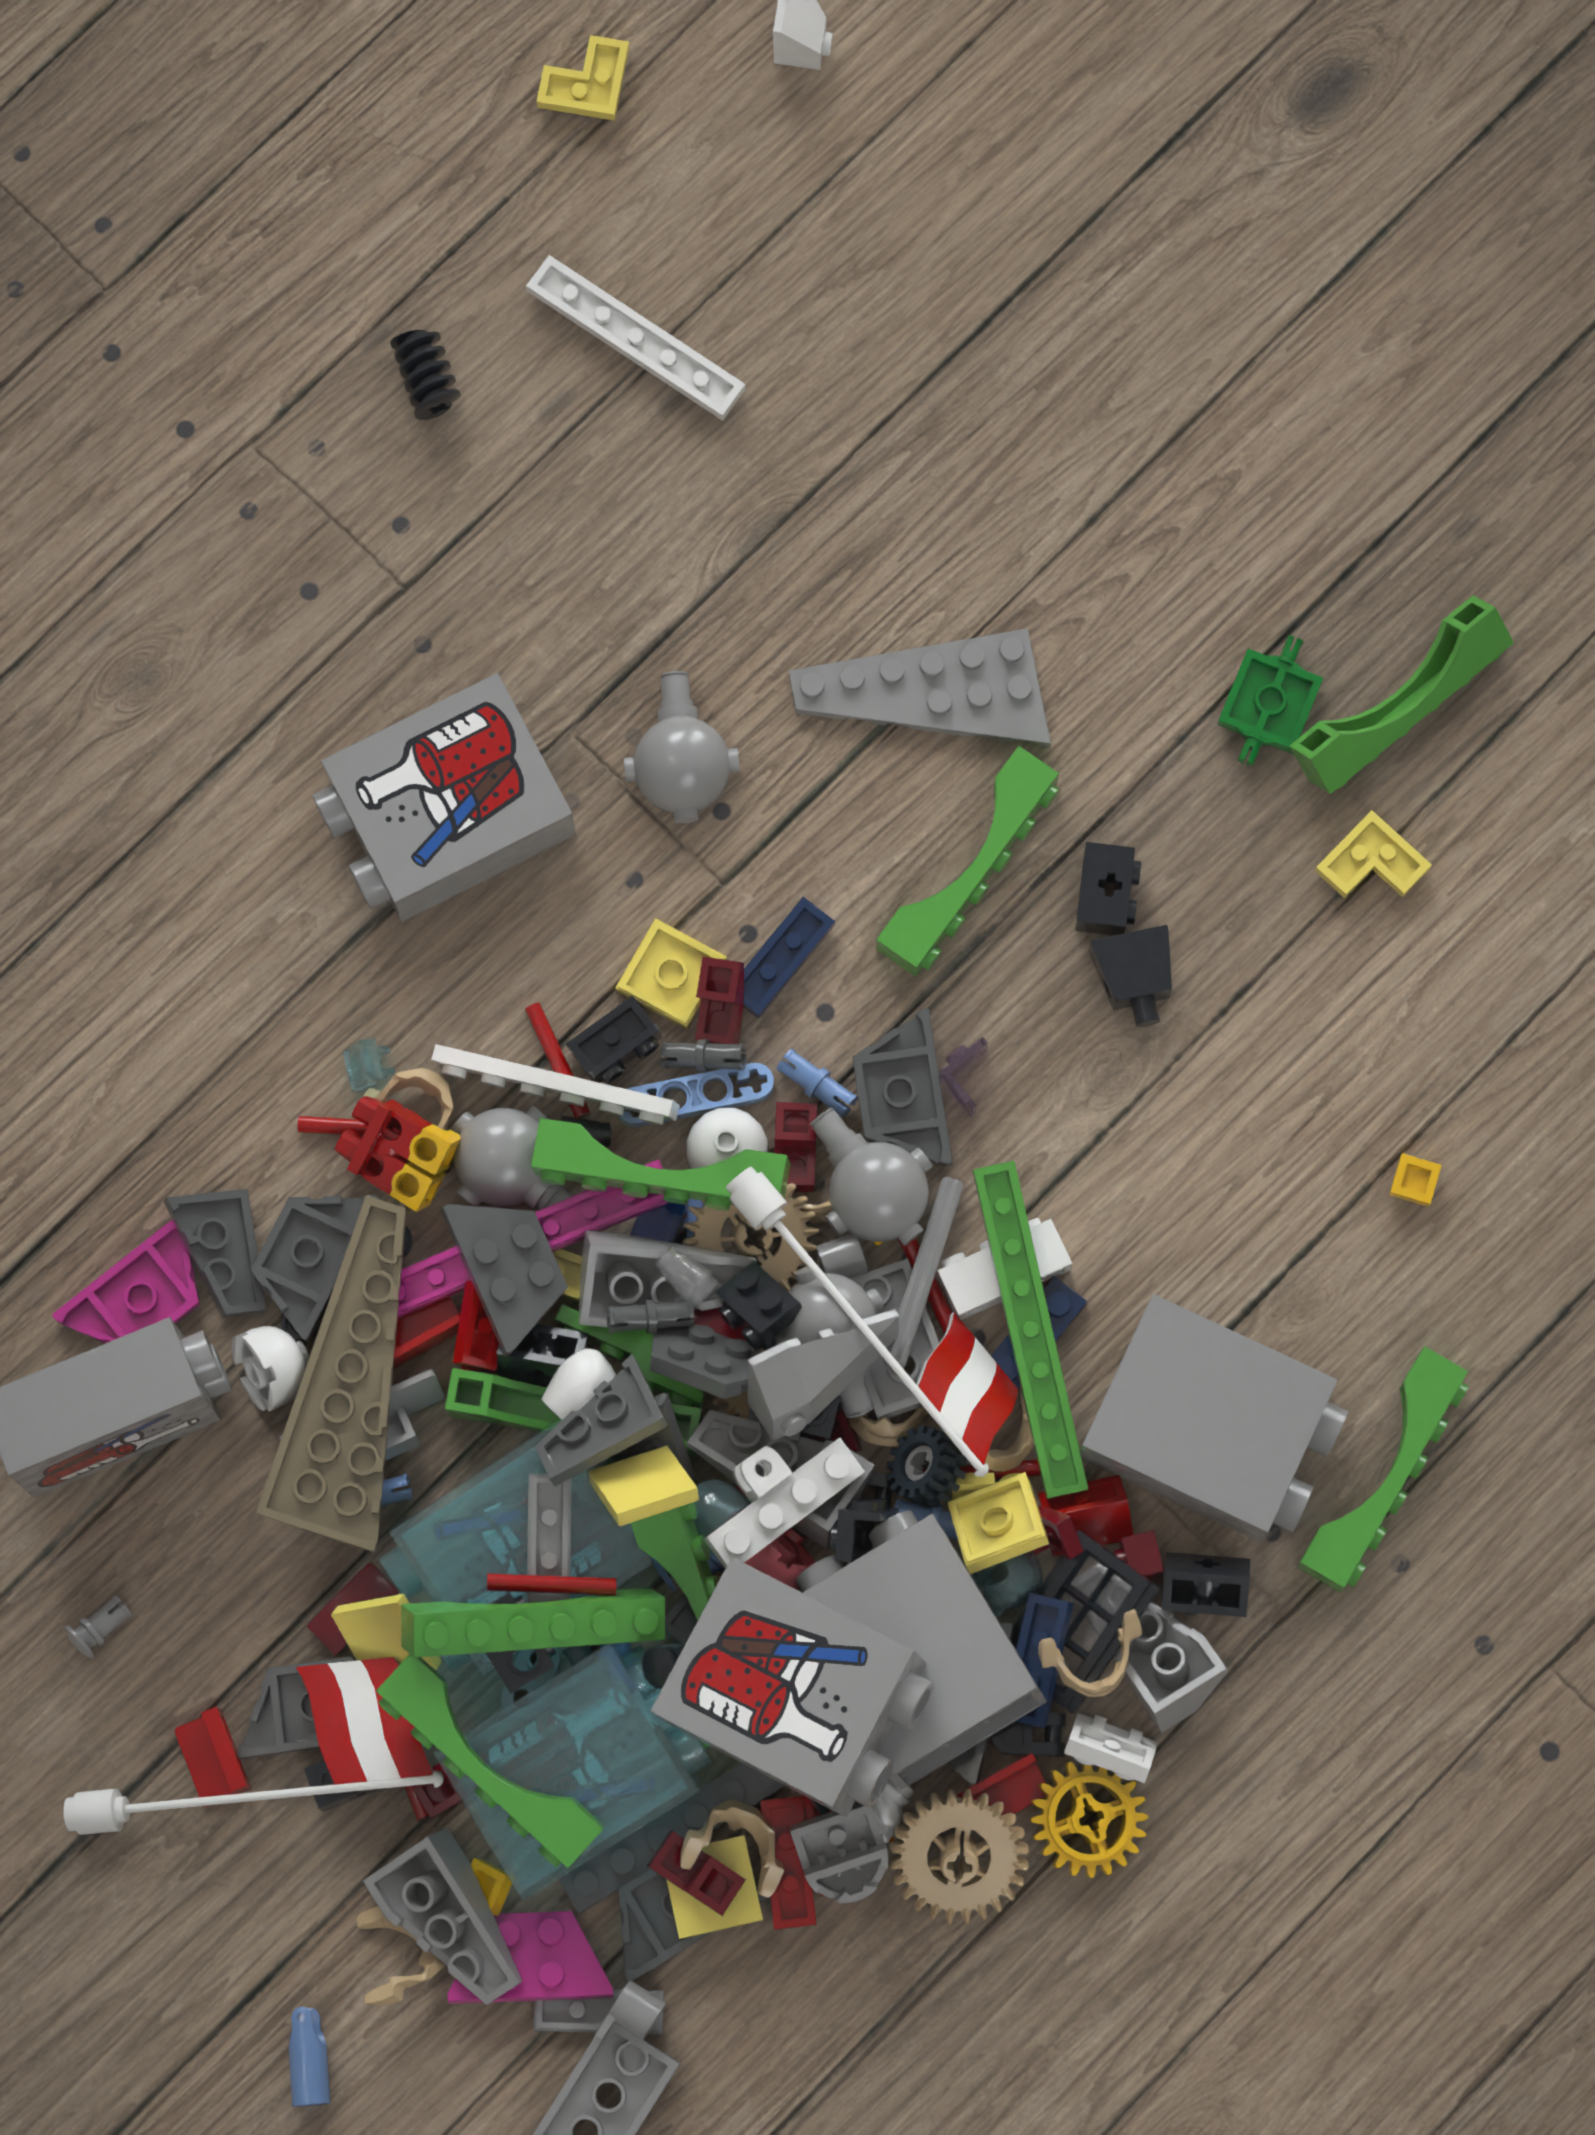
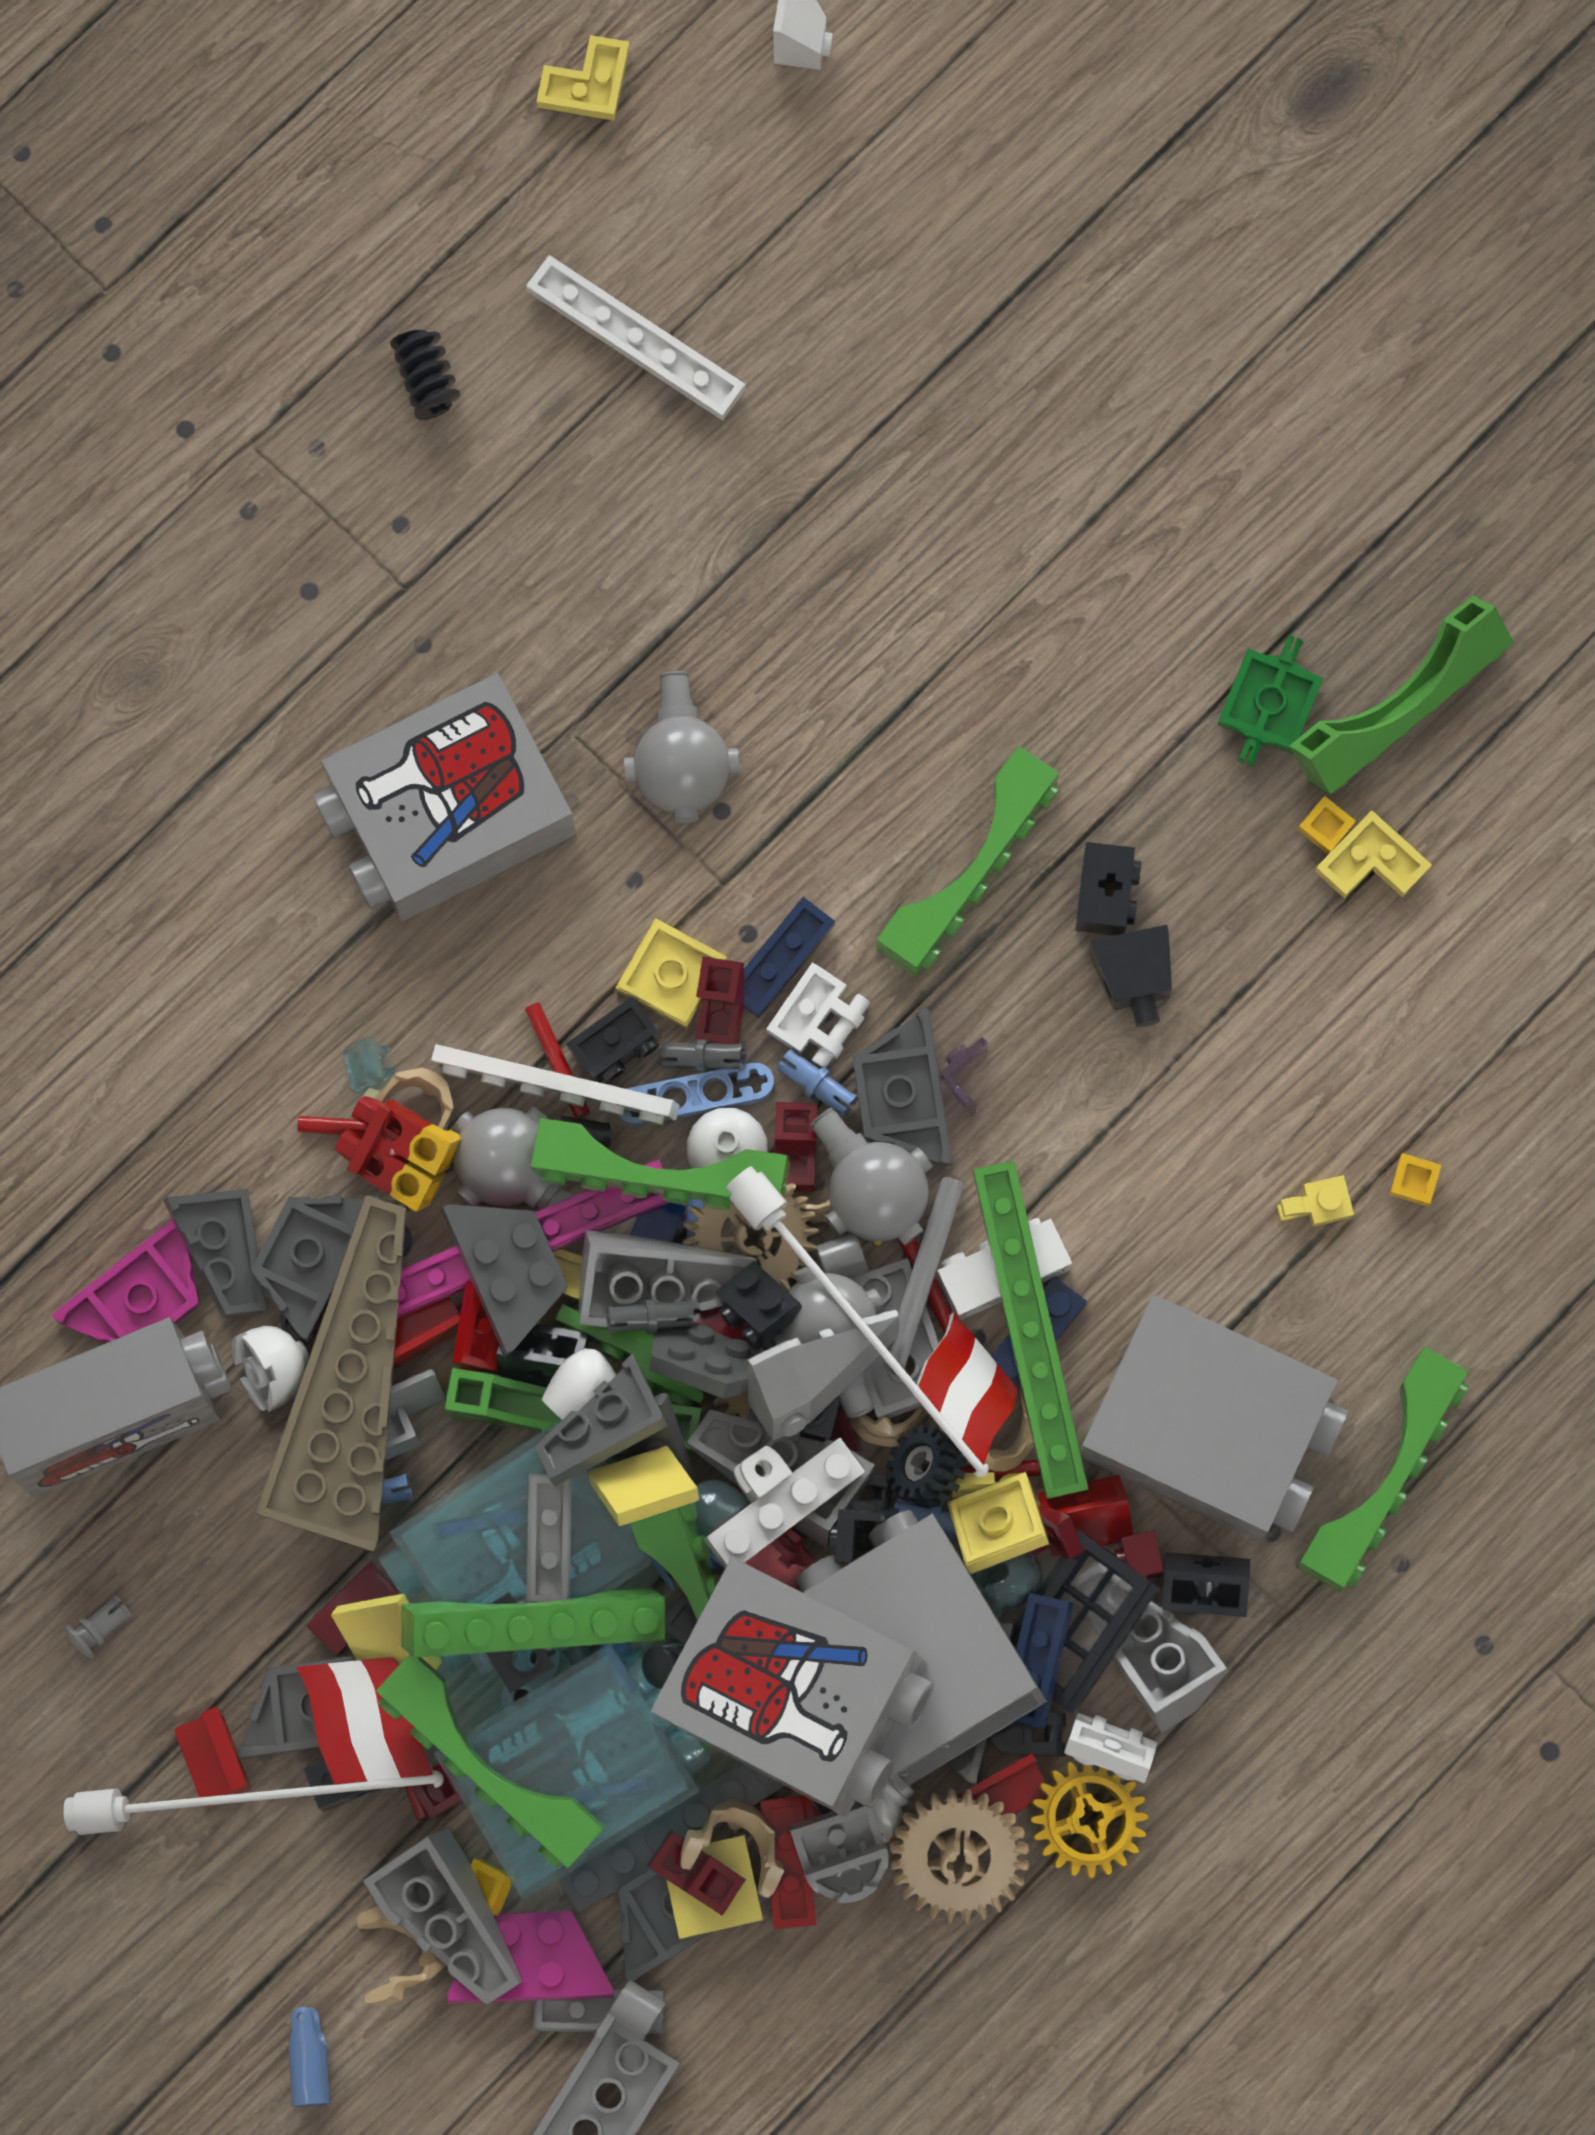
red bar [487,1574,616,1595] -> none
clear cone [655,1246,718,1307] -> none
light grey wing [789,628,1051,748] -> none
tan helmet [1038,1609,1142,1697] -> none
none -> white plate [766,962,870,1069]
none -> light yellow plate [1276,1175,1354,1227]
none -> yellow plate [1297,796,1356,854]

